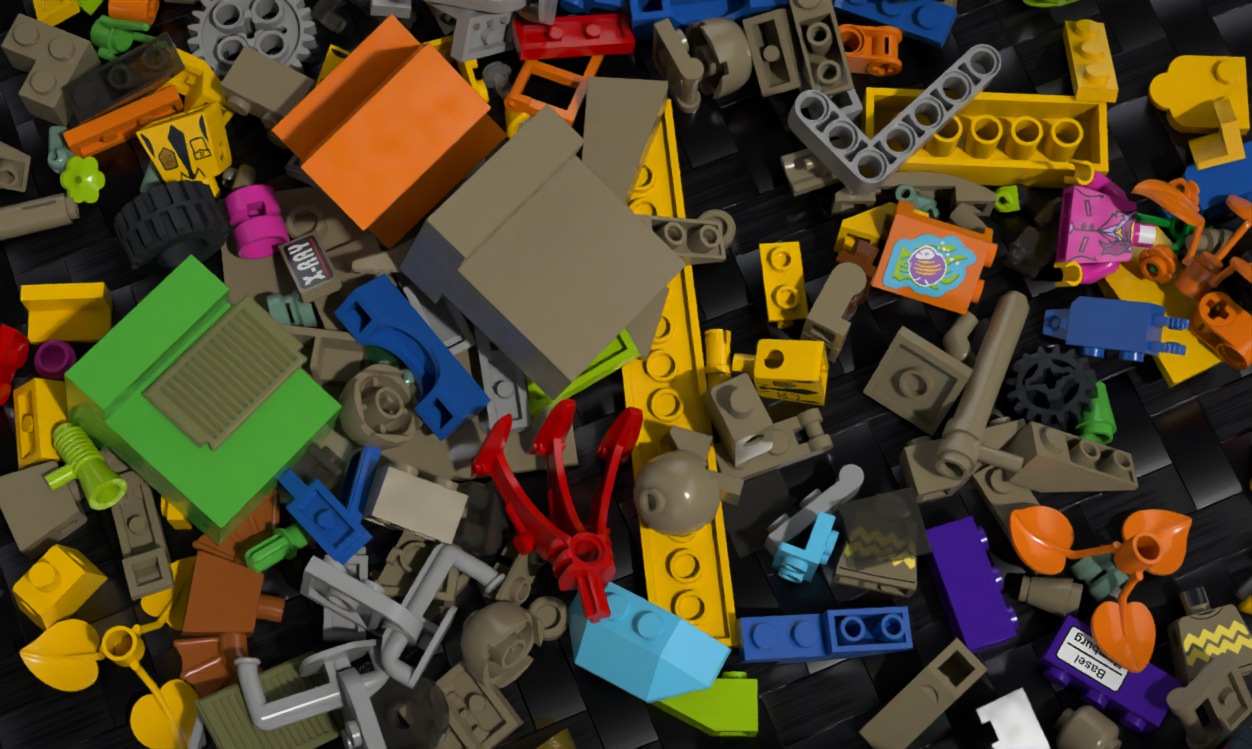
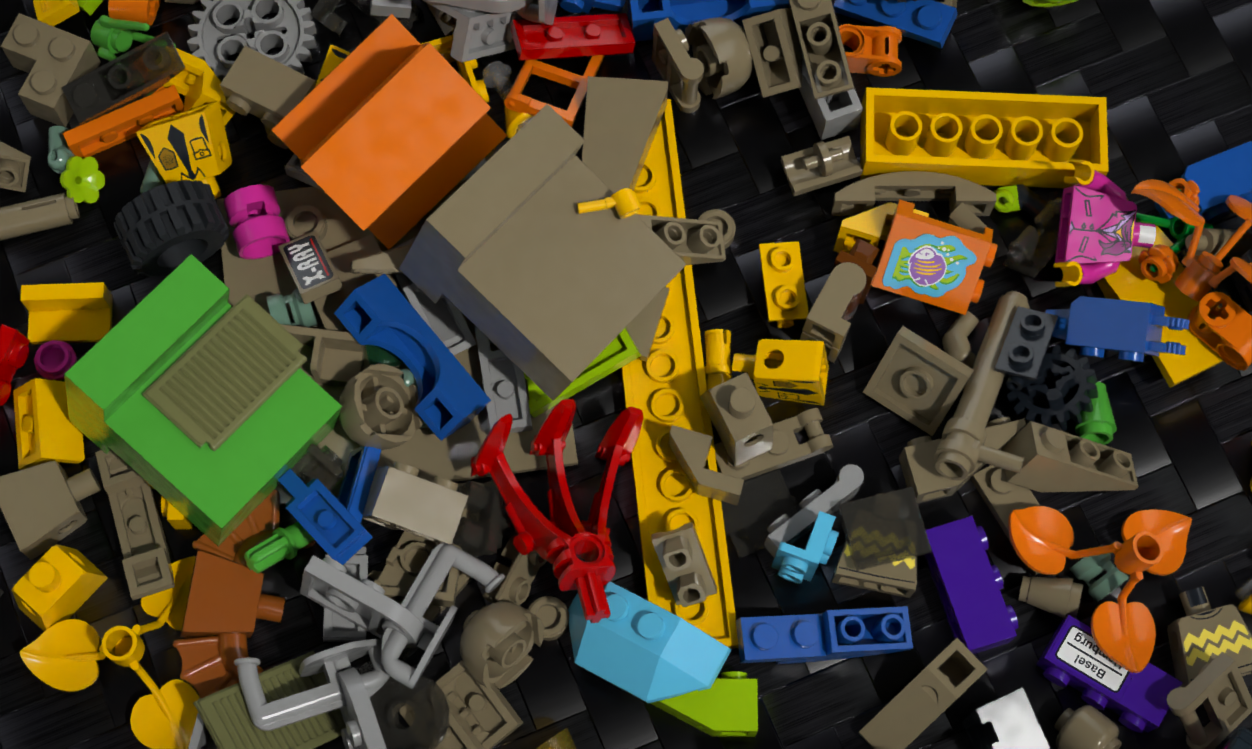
lime piece [44,422,128,510] -> none
dark tan arm [222,164,257,192] -> none
dark tan cylinder [633,449,720,537] -> none
light grey beam [788,44,1001,196] -> none
sand green arm [895,184,941,220] -> none
yellow plate [1062,19,1119,103] -> none
yellow plate [1148,55,1250,135] -> none
yellow panel [1188,98,1246,170] -> none
none -> yellow hand [577,188,641,219]
none -> dark tan hips [651,522,717,607]
none -> black hinge [994,306,1058,391]

